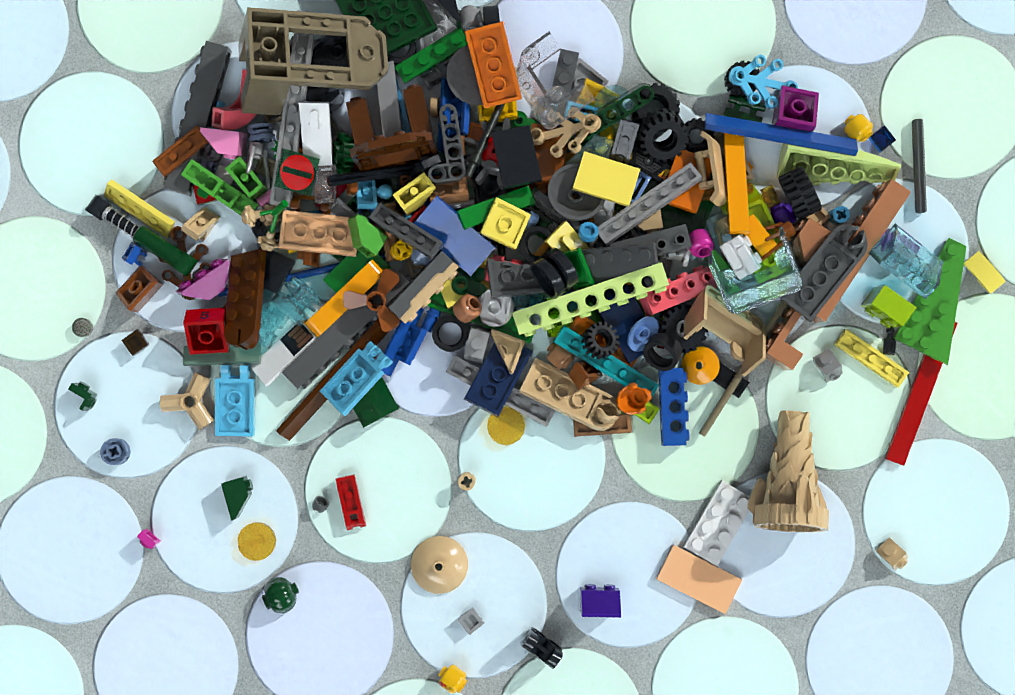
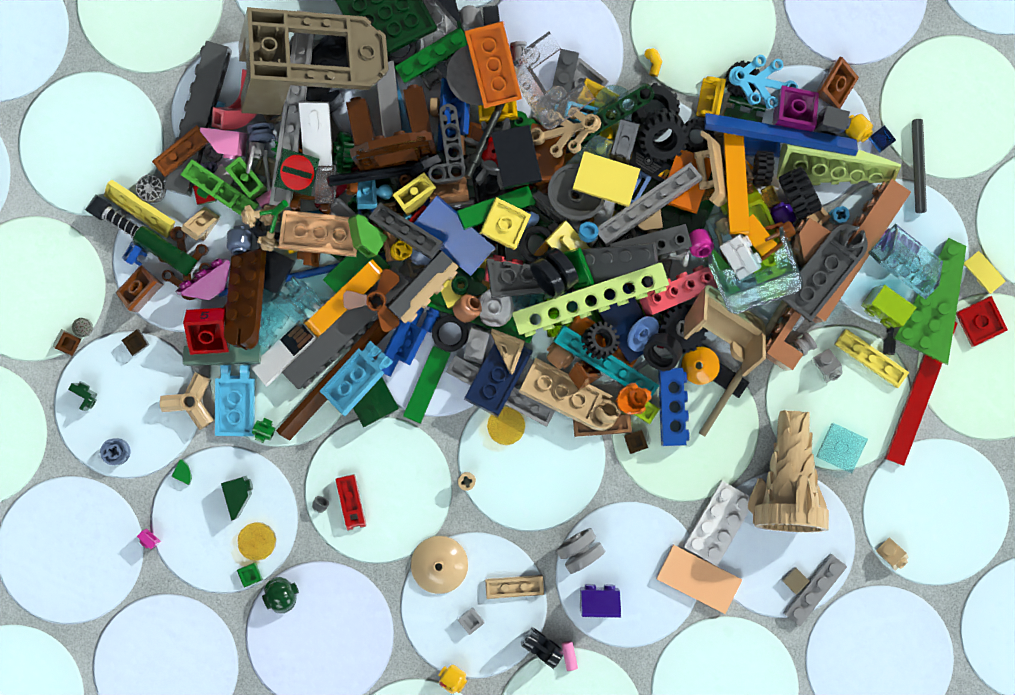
none -> reddish brown slope [53,329,81,356]
none -> light grey wheel [136,175,166,203]
none -> green tile [171,459,192,485]
none -> sand blue head [226,226,252,255]
none -> green tile [237,562,263,588]
none -> green gear [252,418,276,443]
none -> green tile [403,346,451,424]
none -> tan tile [485,575,544,599]
none -> light grey bush [510,41,528,64]
none -> light grey wheel [556,528,606,574]
none -> bright pink axle [561,641,578,671]
none -> dark brown plate [624,429,648,454]
none -> yellow arm [645,48,662,77]
none -> yellow hinge [696,76,726,118]
none -> blue tile [744,136,780,158]
none -> black tyre [752,151,775,187]
none -> dark tan tile [782,567,810,595]
none -> light grey plate [783,554,848,626]
none -> light grey wheel [793,332,817,356]
none -> dark grey brick [814,106,851,136]
none -> dark orange slope [816,57,859,109]
none -> clear light blue tile [816,423,868,474]
none -> red tile [956,296,1008,347]

